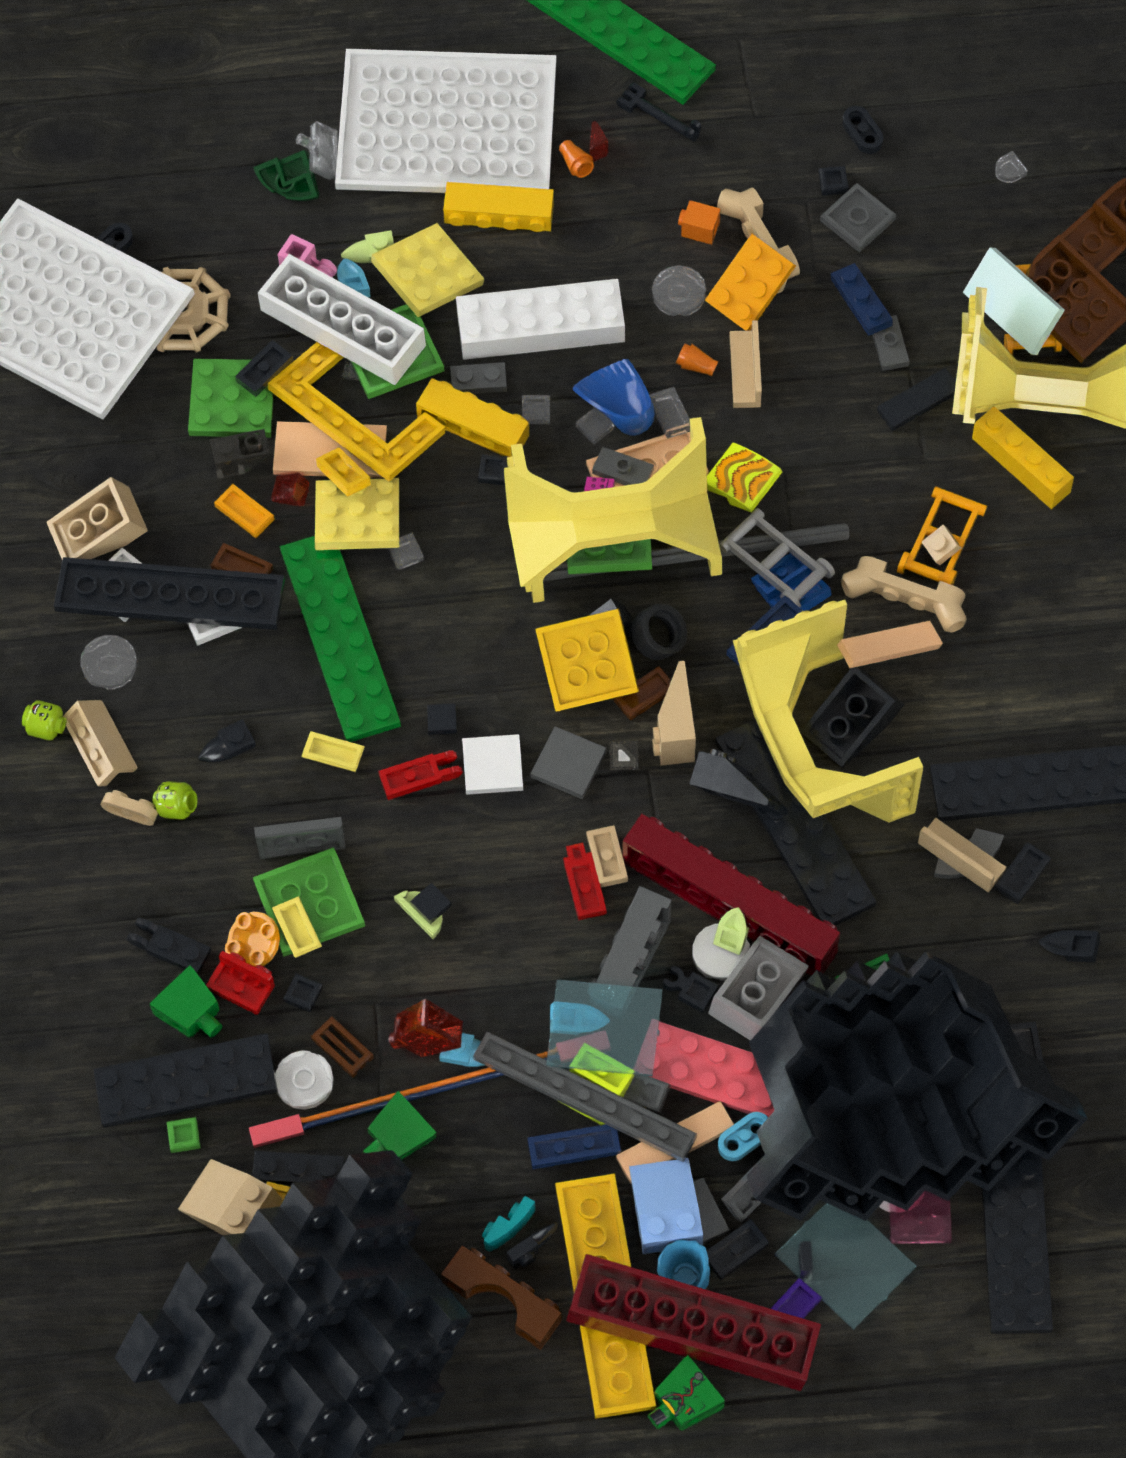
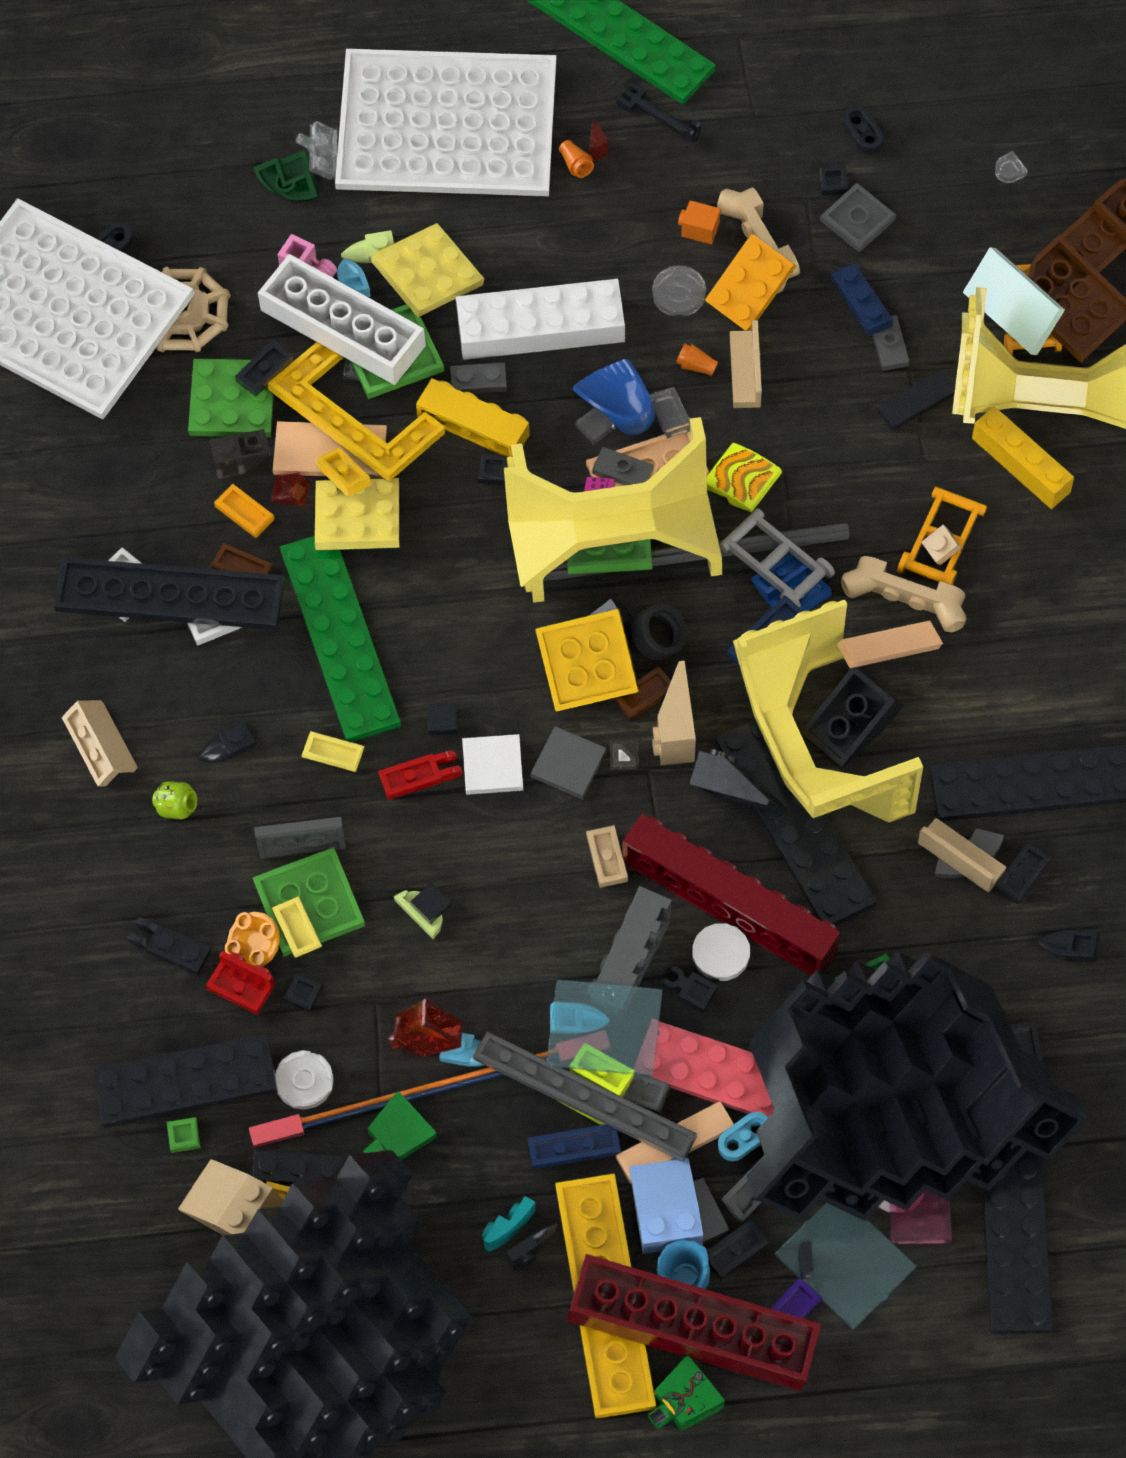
lime head [22,700,67,741] -> none
tan slope [47,477,148,560] -> none
clear tile [80,635,138,690] -> none
tan plate [101,790,158,826] -> none
green torso [150,965,222,1038] -> none
reddish brown tile [311,1016,374,1078] -> none
clear tile [388,533,424,570] -> none
reddish brown arch [441,1245,562,1350] -> none
yellow brick [443,182,554,232] -> none
clear tile [522,395,550,424] -> none
red hinge [563,843,607,921] -> none
light grey slope [708,935,809,1041] -> none
yellowish green plate [713,907,749,955] -> none

